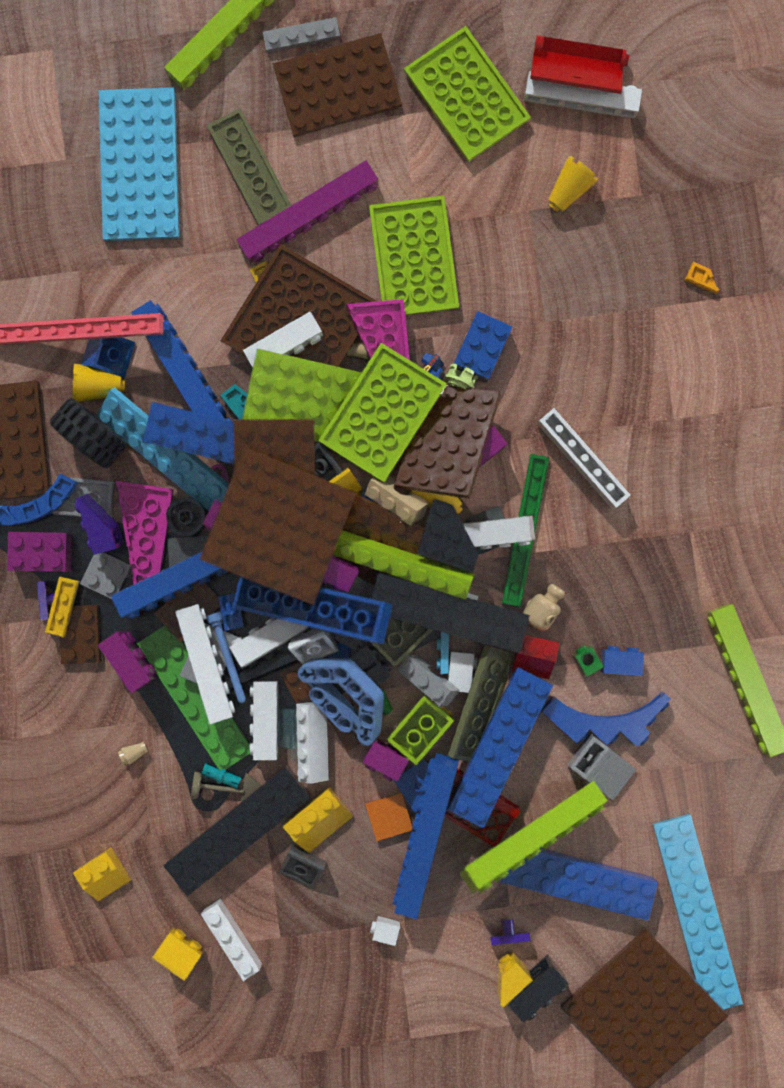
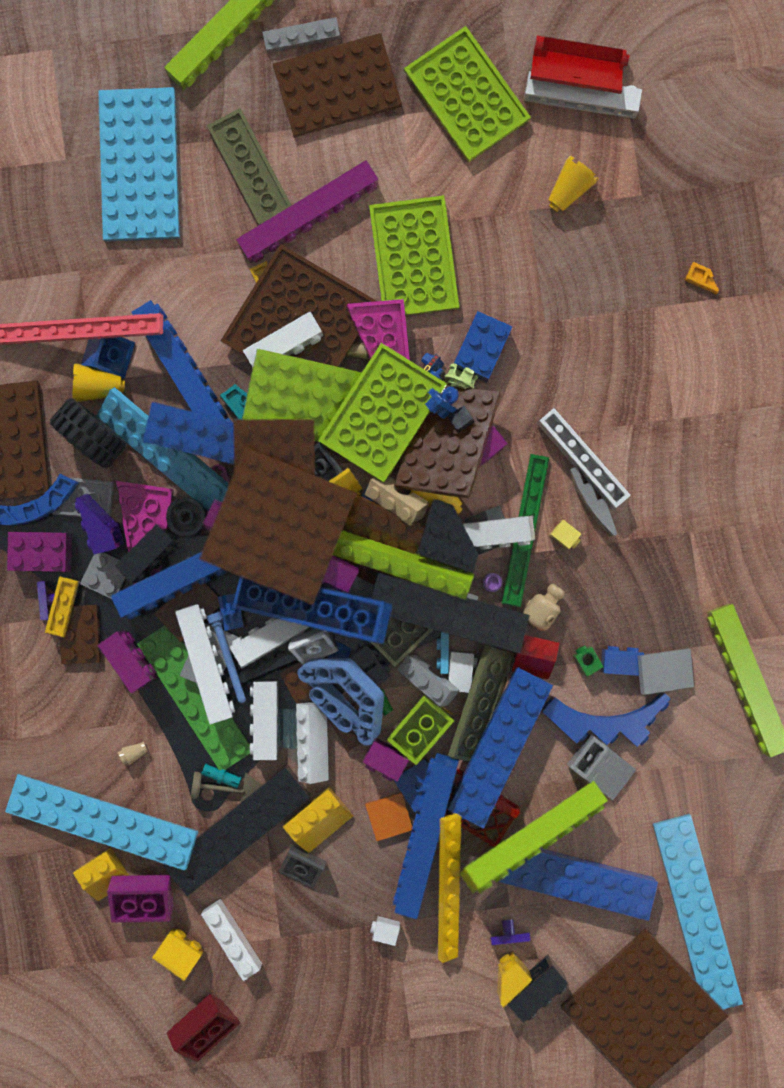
none -> medium azure plate [5,774,198,870]
none -> magenta brick [107,875,174,923]
none -> black brick [115,524,180,583]
none -> dark red slope [166,994,240,1062]
none -> blue hips [425,387,459,419]
none -> yellow plate [438,813,461,963]
none -> black tile [448,405,475,433]
none -> medium lavender plate [483,573,502,592]
none -> light yellow brick [549,520,581,550]
none -> light grey slope [568,466,617,536]
none -> light grey tile [637,648,694,695]

